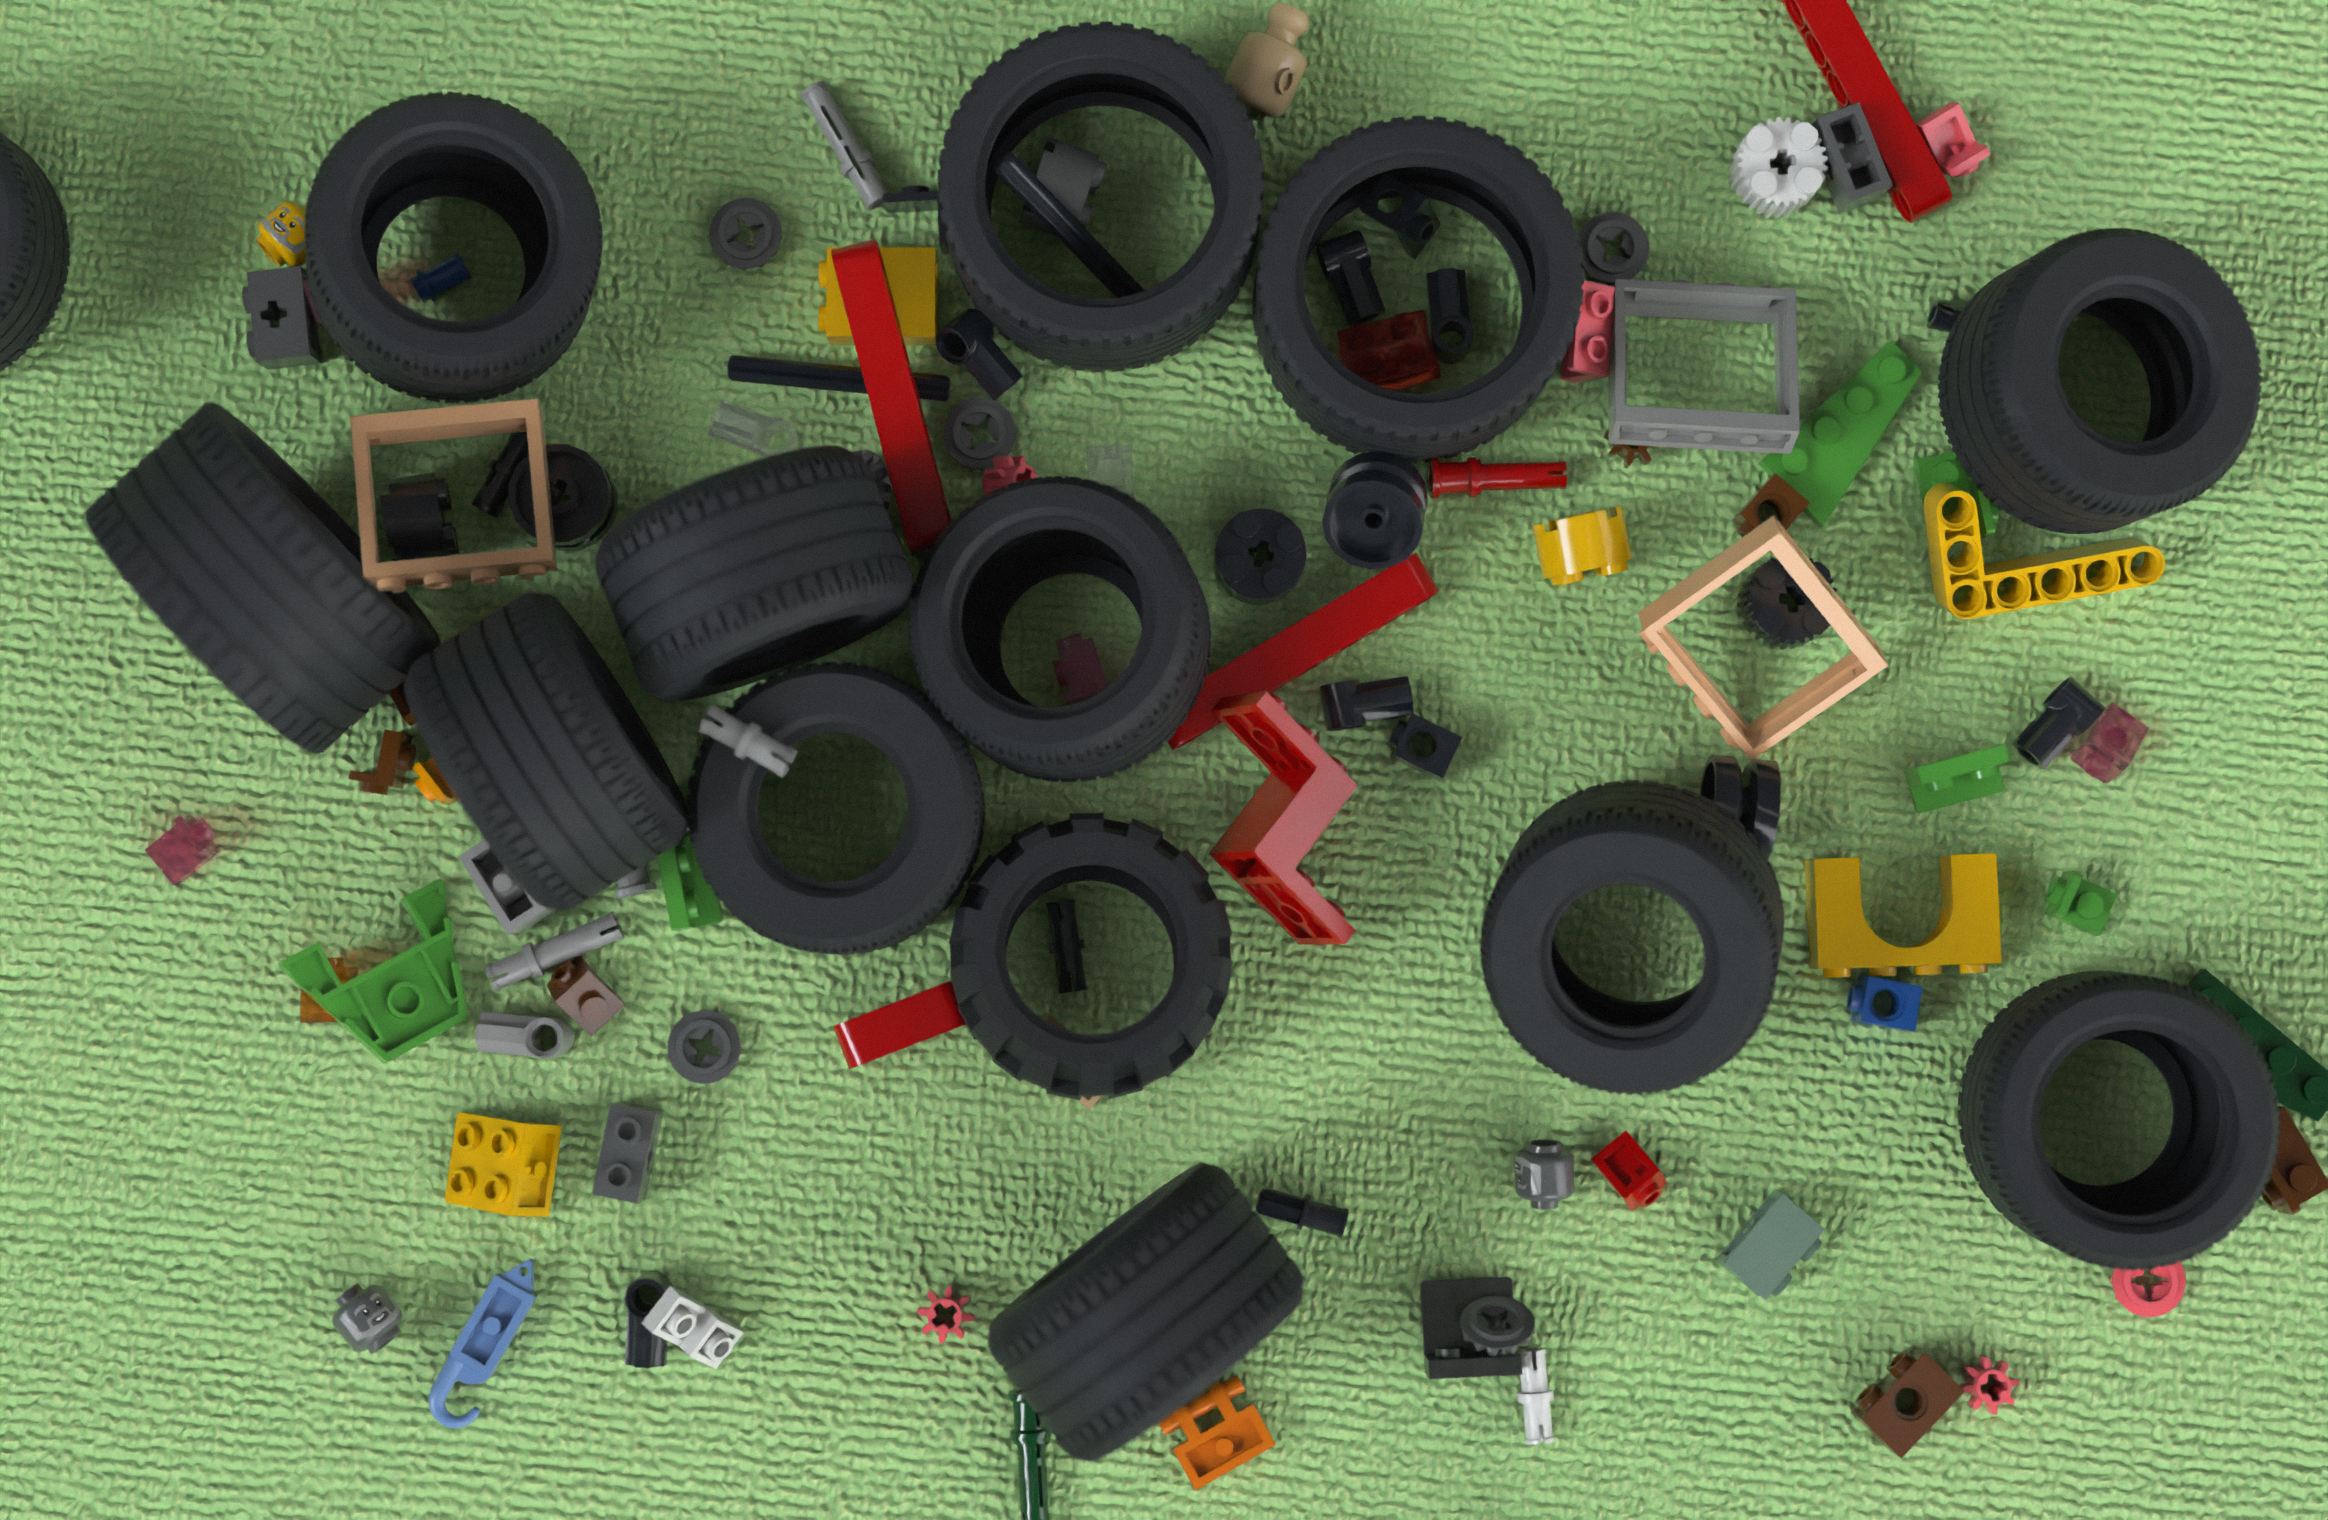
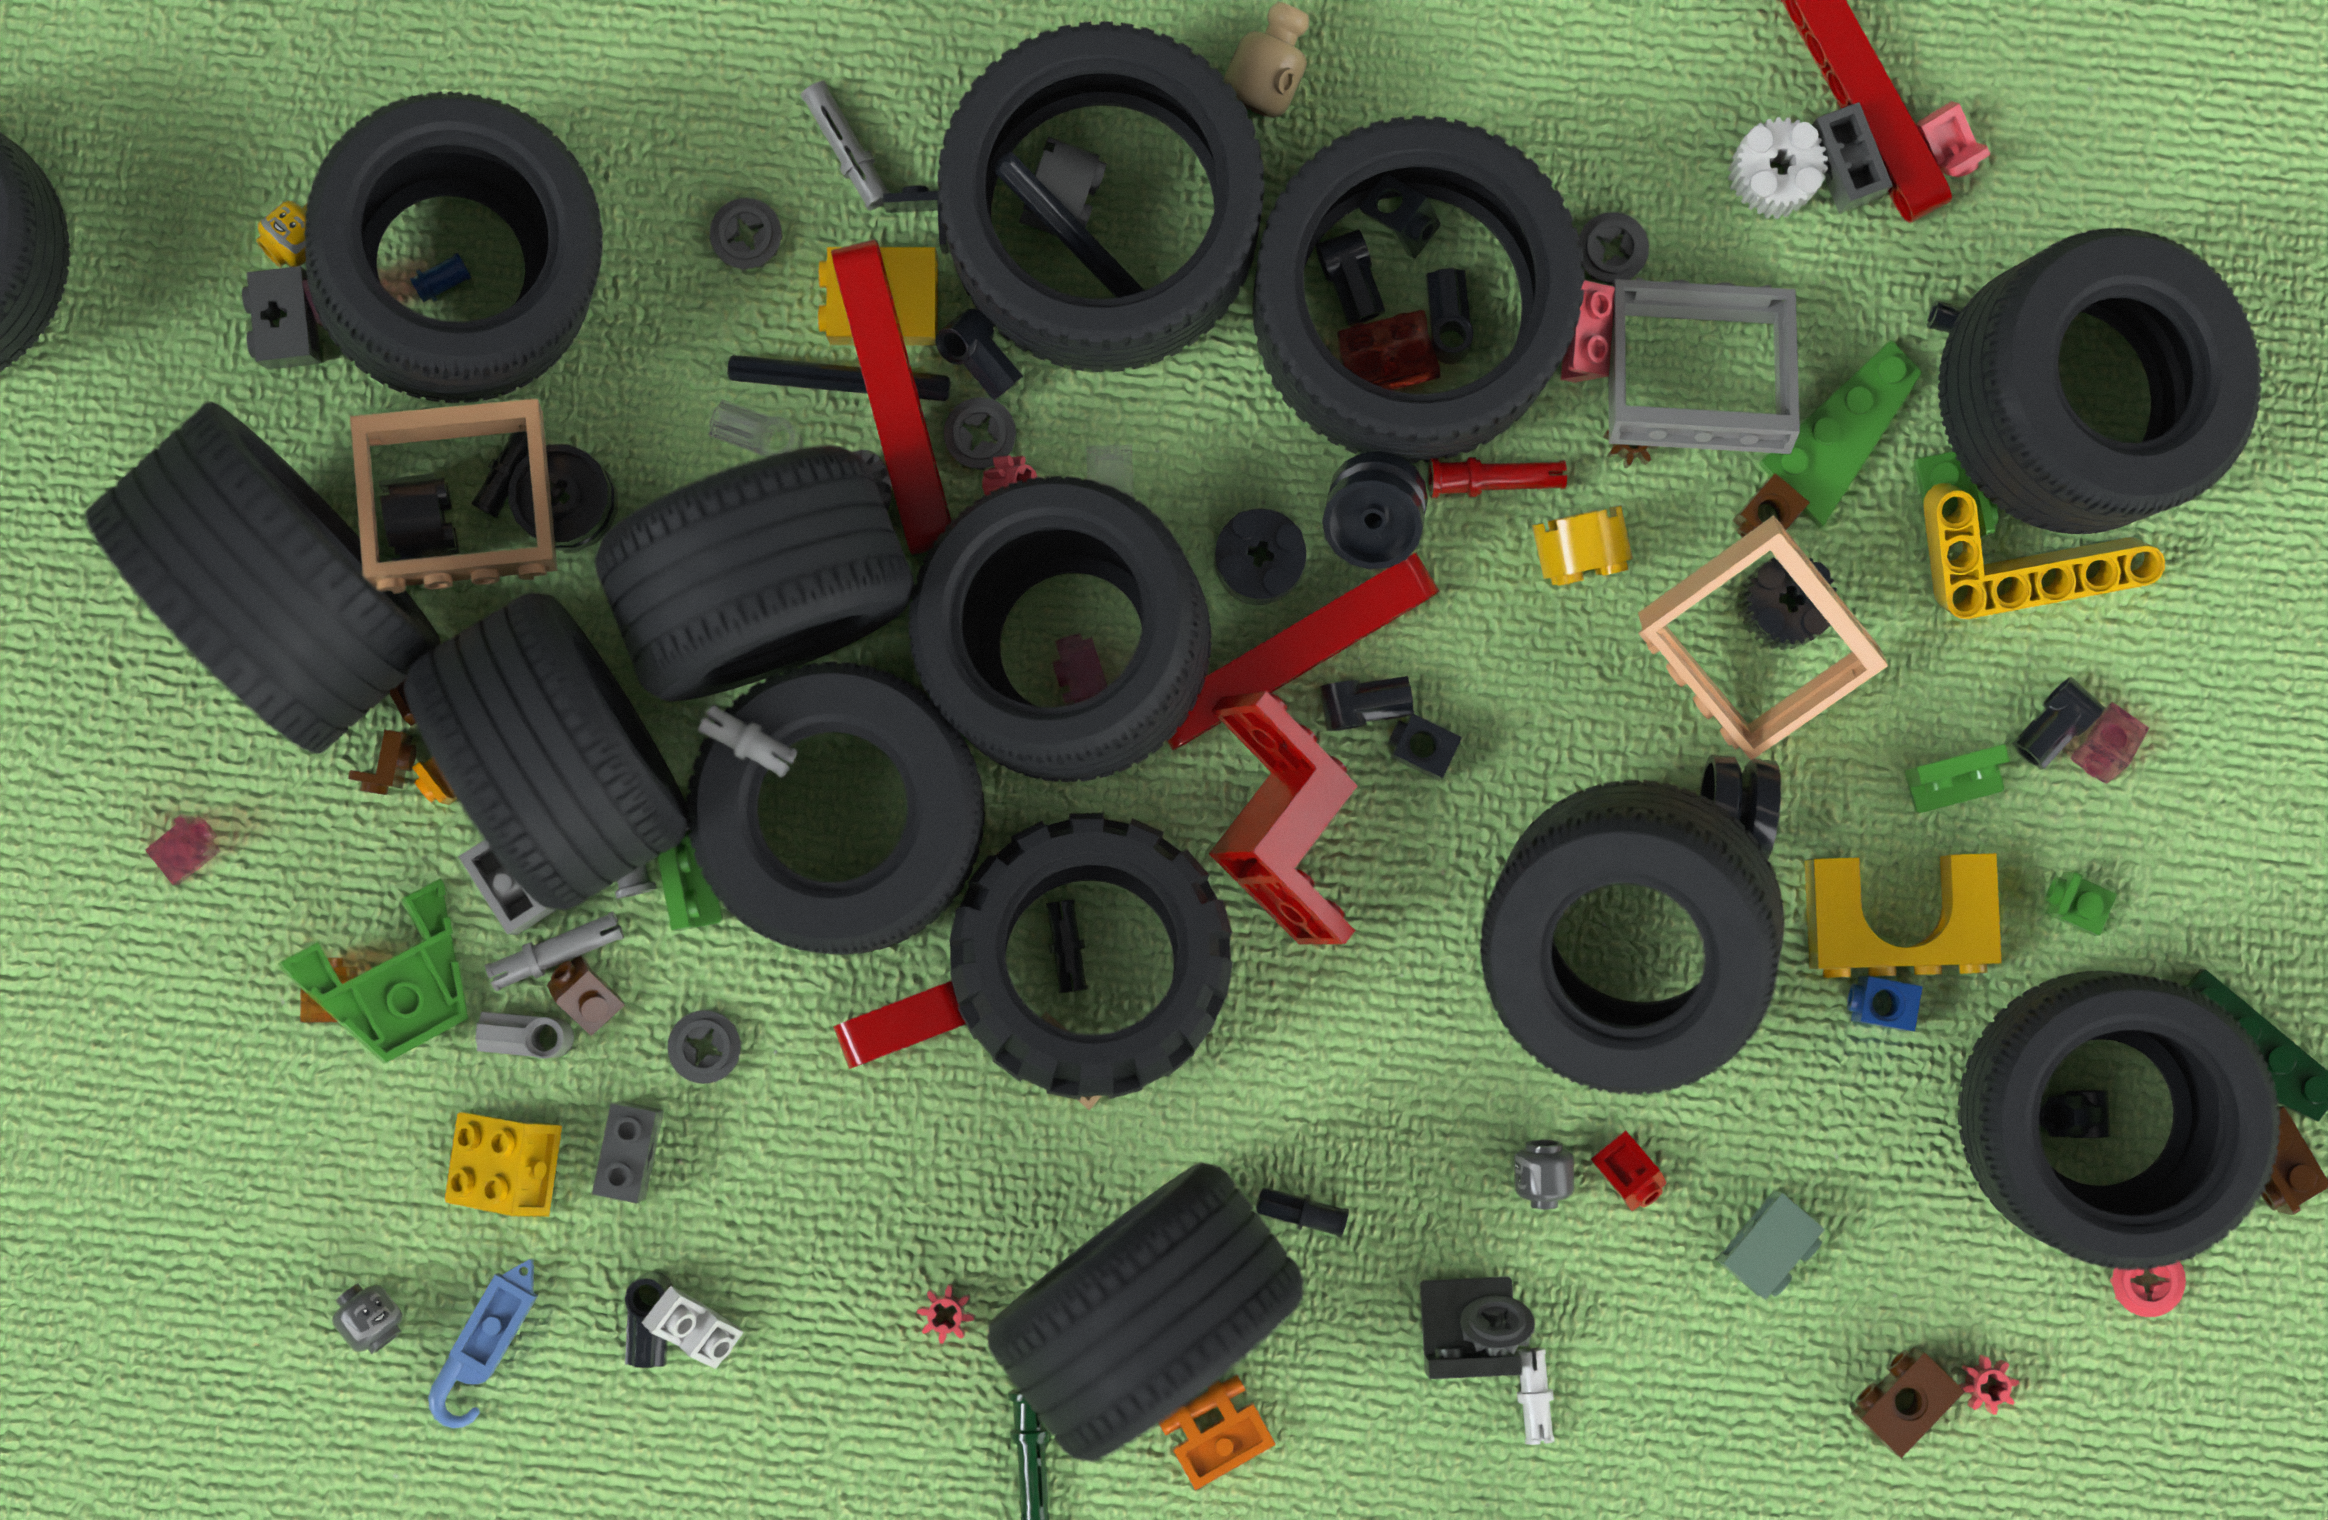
none -> black piece [2039,1090,2110,1138]

